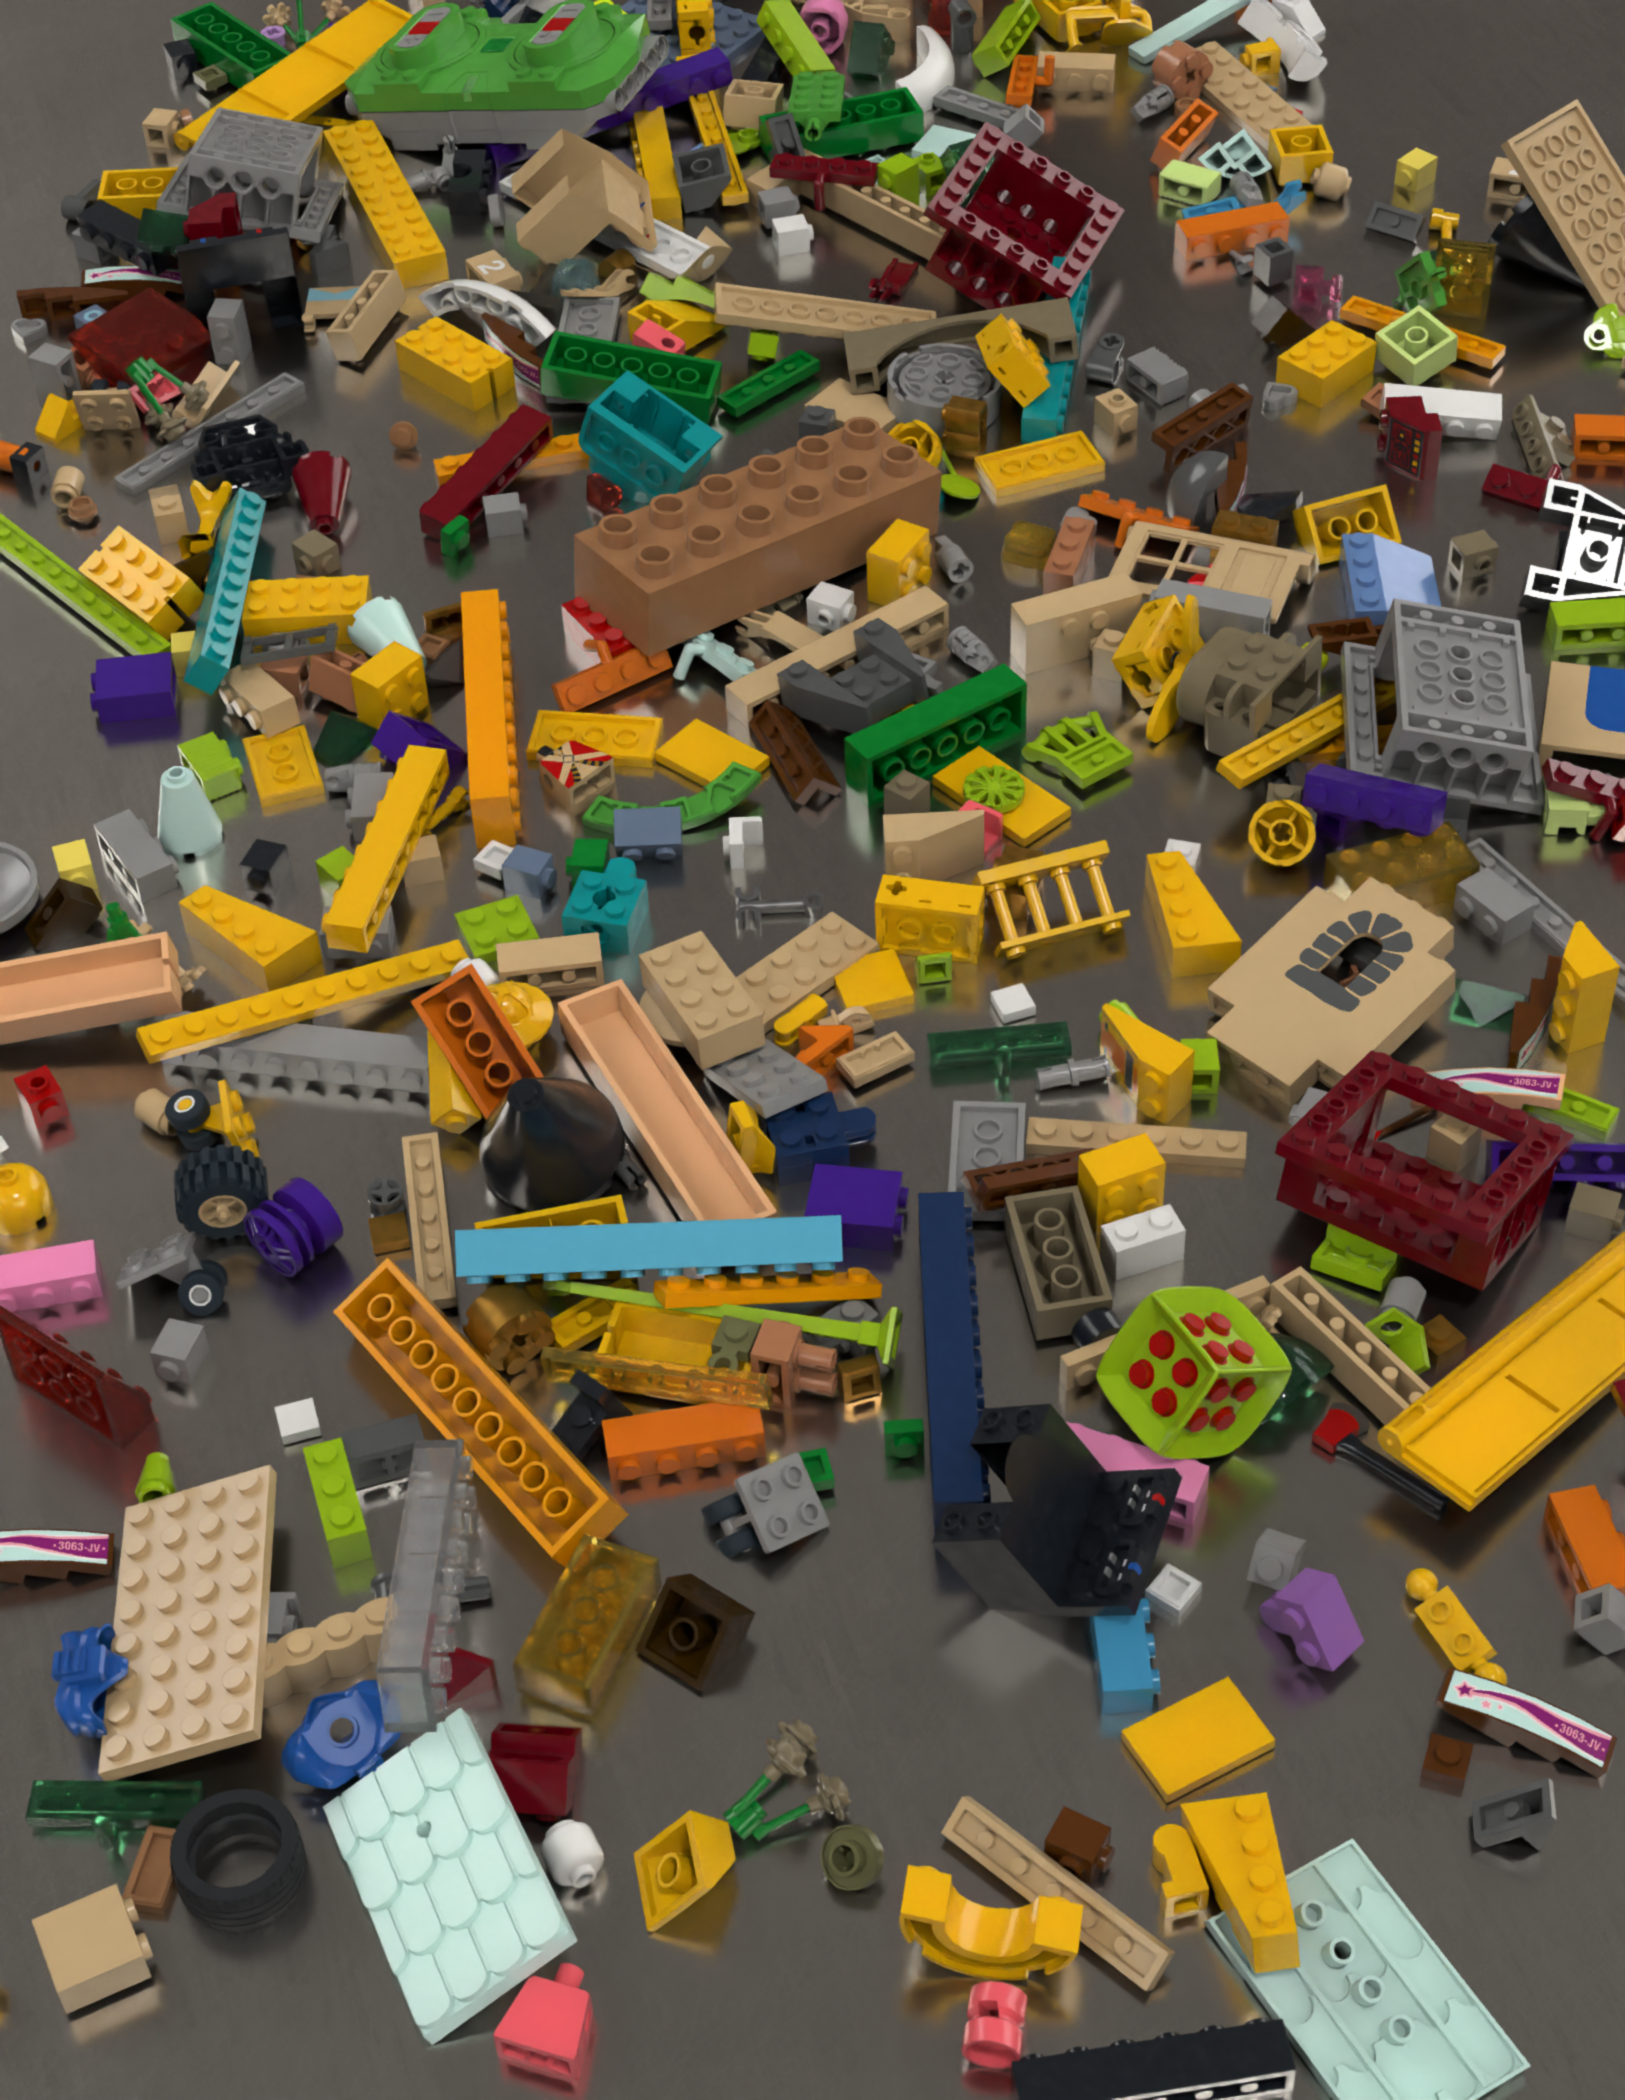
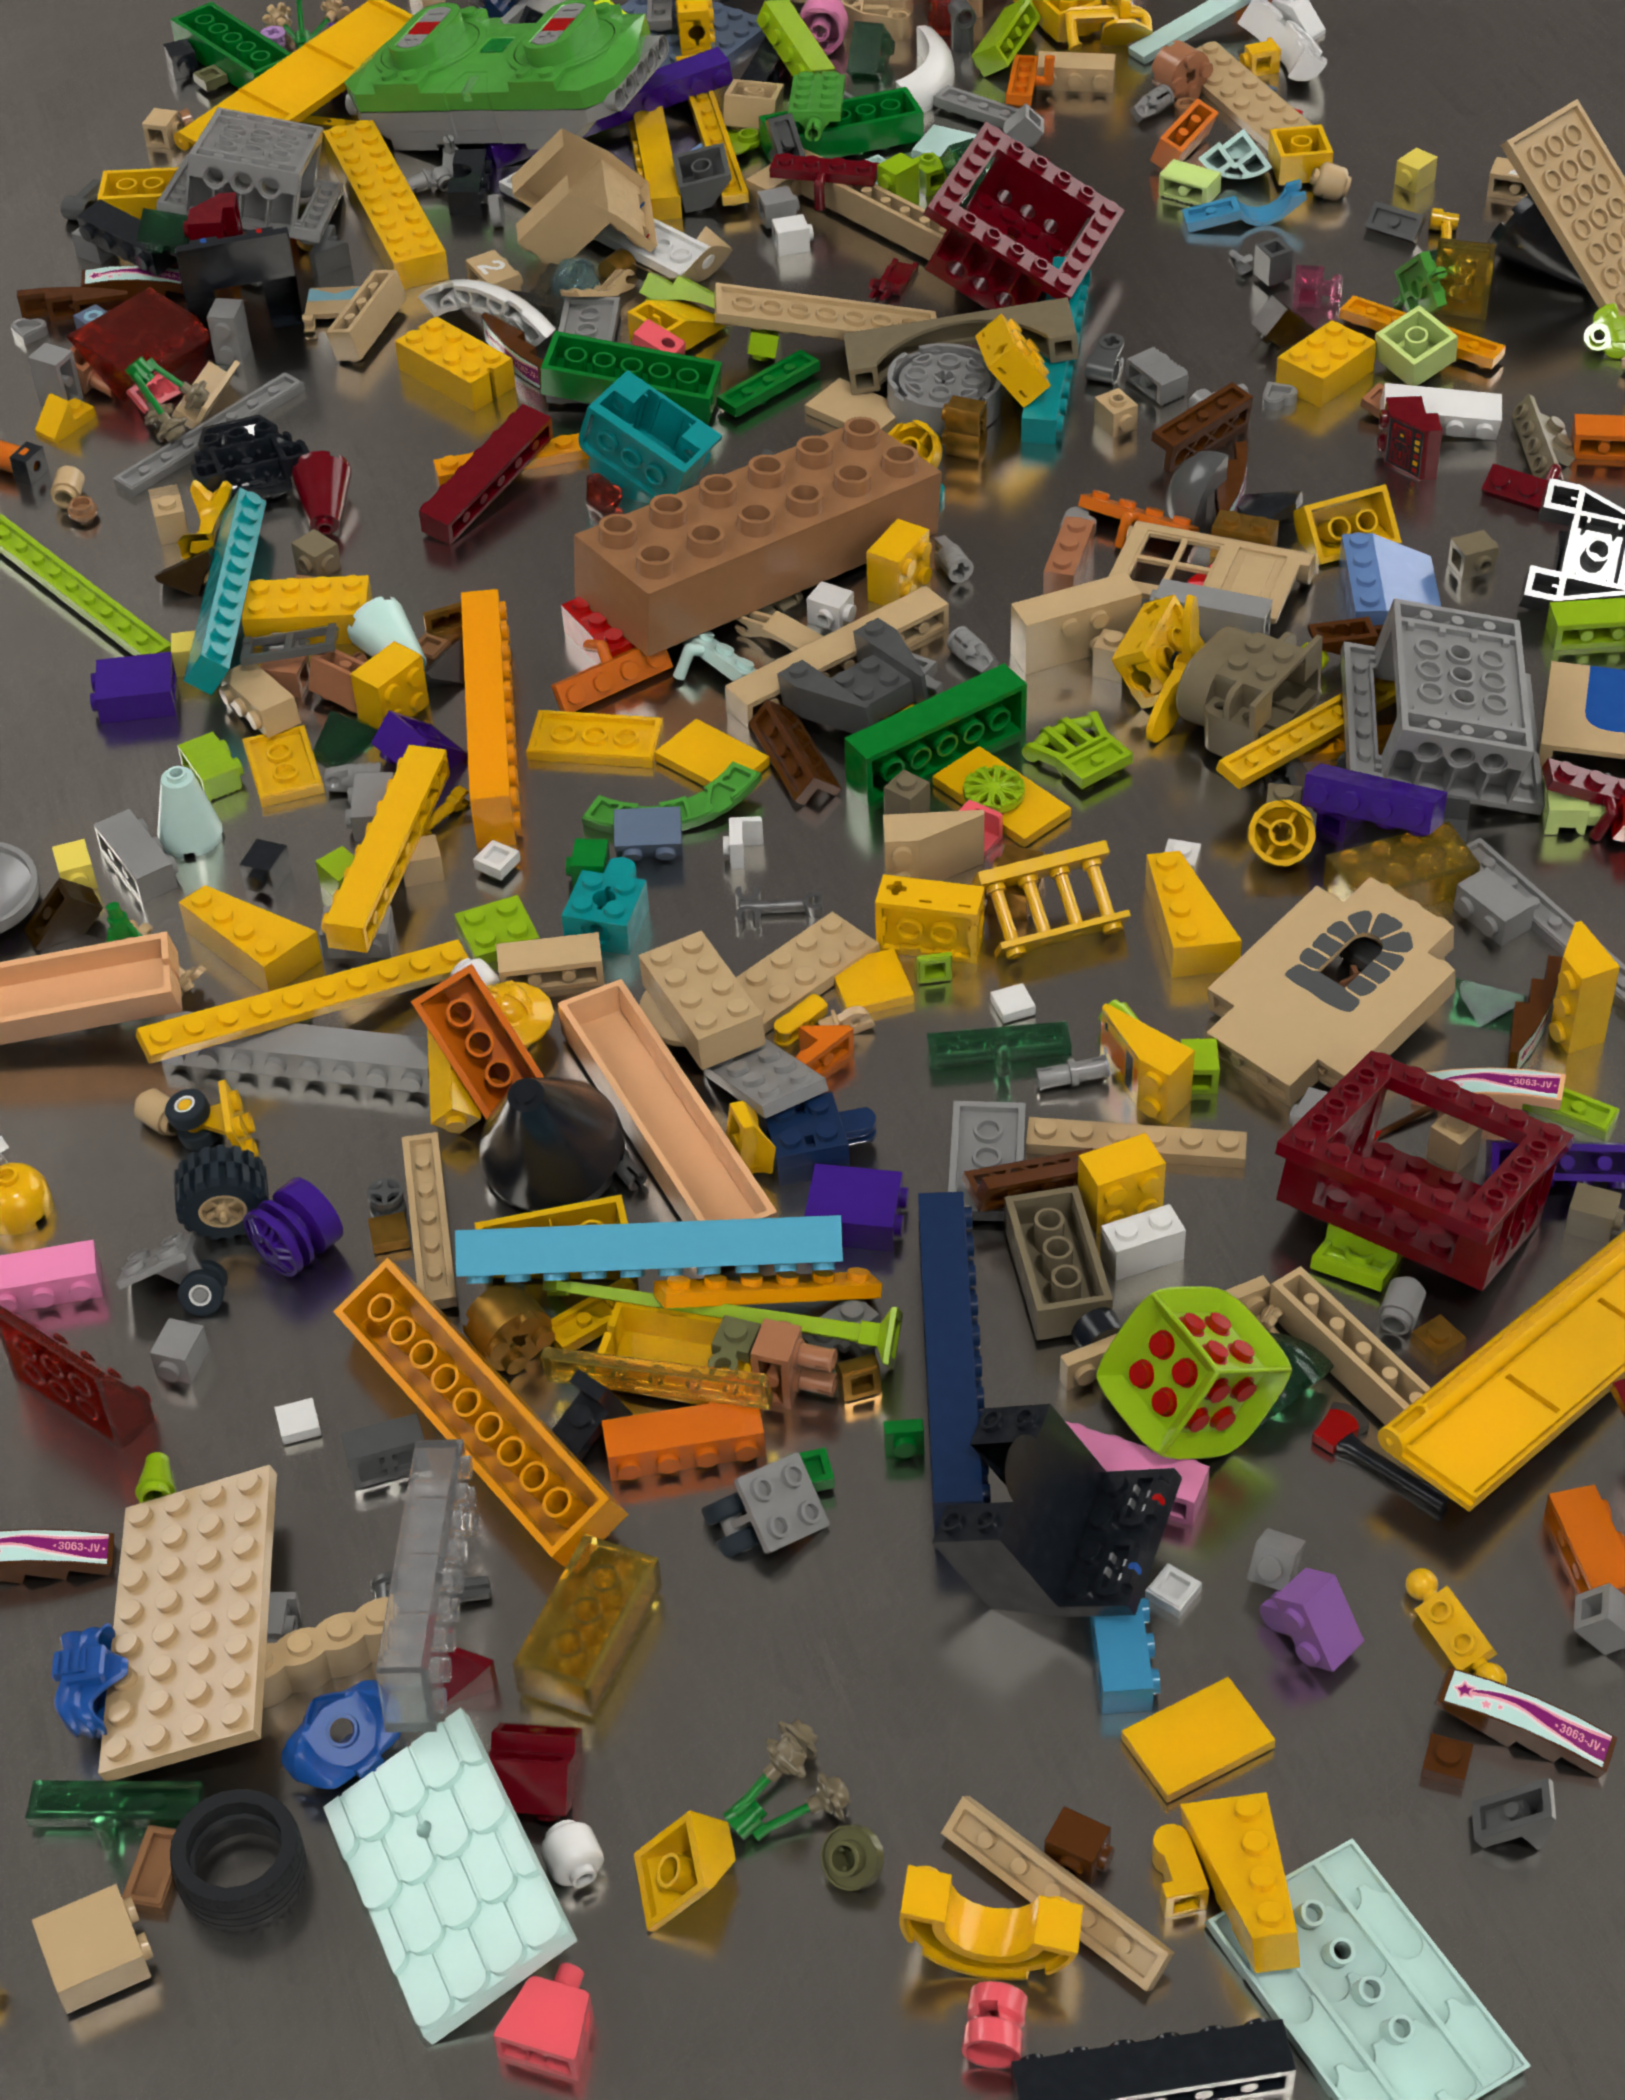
red brick [13,1065,70,1129] -> none
tan plate [72,378,141,431] -> none
yellow piece [78,525,204,641] -> none
lime brick [303,1437,373,1569] -> none
medium nougat plate [389,421,418,450] -> none
green plate [441,515,470,558] -> none
light grey brick [482,492,528,538] -> none
sand blue brick [501,844,557,900] -> none
tan torso [536,740,616,813] -> none
dark brown slope [635,1573,756,1691] -> none
dark grey brick [799,405,836,440] -> none
tan plate [836,1031,915,1089] -> none
lime piece [941,449,981,499] -> none
yellow tile [974,430,1105,498] -> none
clear yellow piece [1000,521,1057,571] -> none
orange brick [1175,201,1290,261] -> none
light grey hinge [1230,171,1263,207] -> none
lime bracket [1365,1307,1430,1375] -> none

